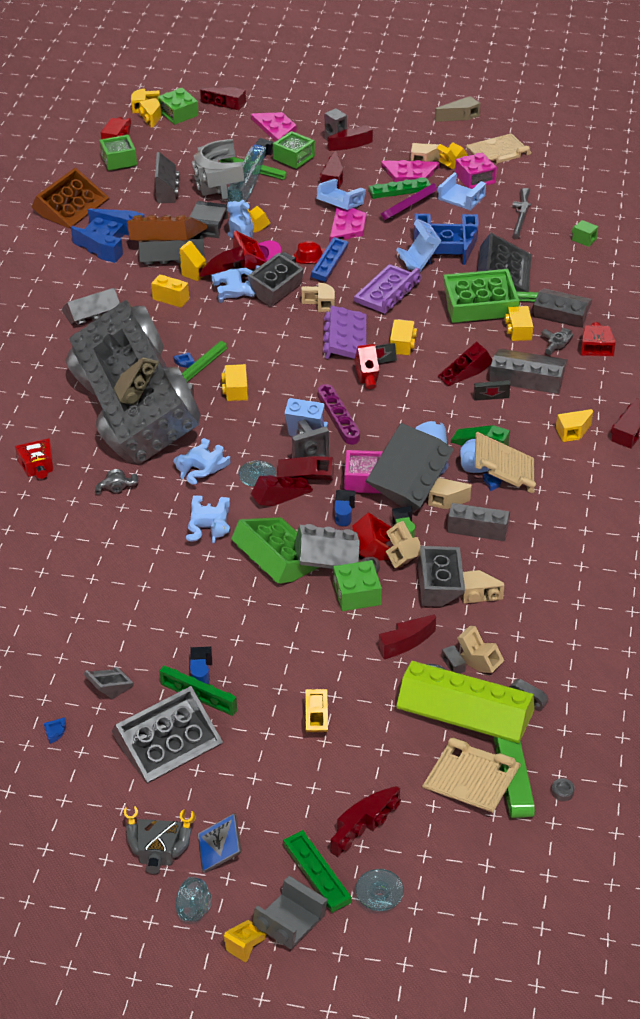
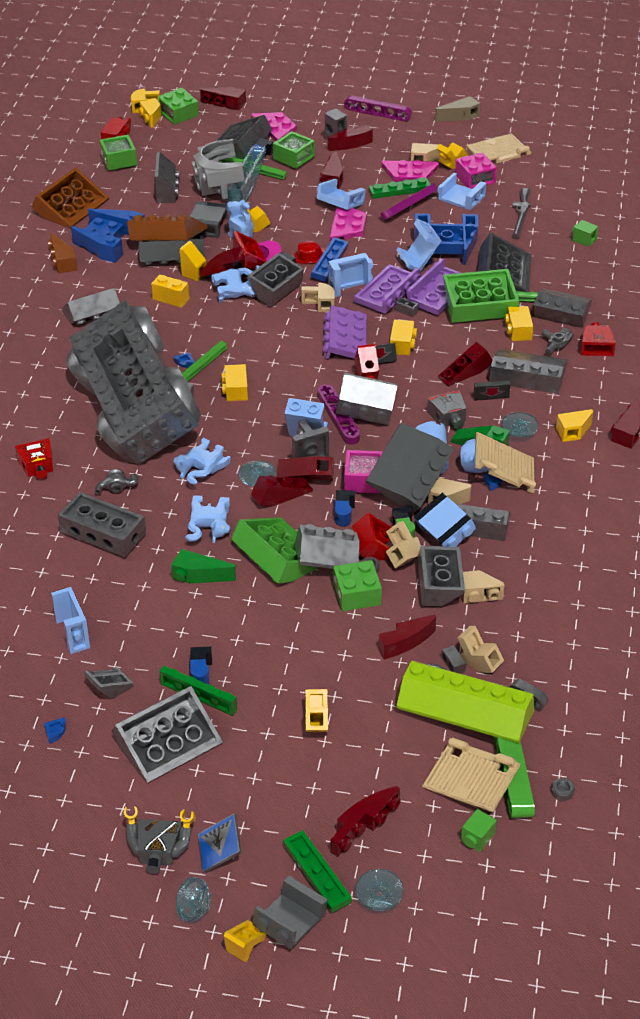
dark tan slope [114,357,159,405] -> none
none -> dark orange slope [48,233,78,273]
none -> light blue panel [51,587,90,654]
none -> flat silver brick [58,492,146,557]
none -> green slope [171,549,236,584]
none -> flat silver slope [216,114,272,160]
none -> light blue panel [328,253,373,297]
none -> slope [335,373,397,425]
none -> magenta beam [344,96,412,121]
none -> flat silver piece [395,297,419,317]
none -> medium lavender bracket [406,259,460,315]
none -> light blue panel [414,492,476,547]
none -> flat silver torso [427,390,467,429]
none -> bright green brick [461,809,497,852]
none -> clear light blue dish [502,412,538,437]

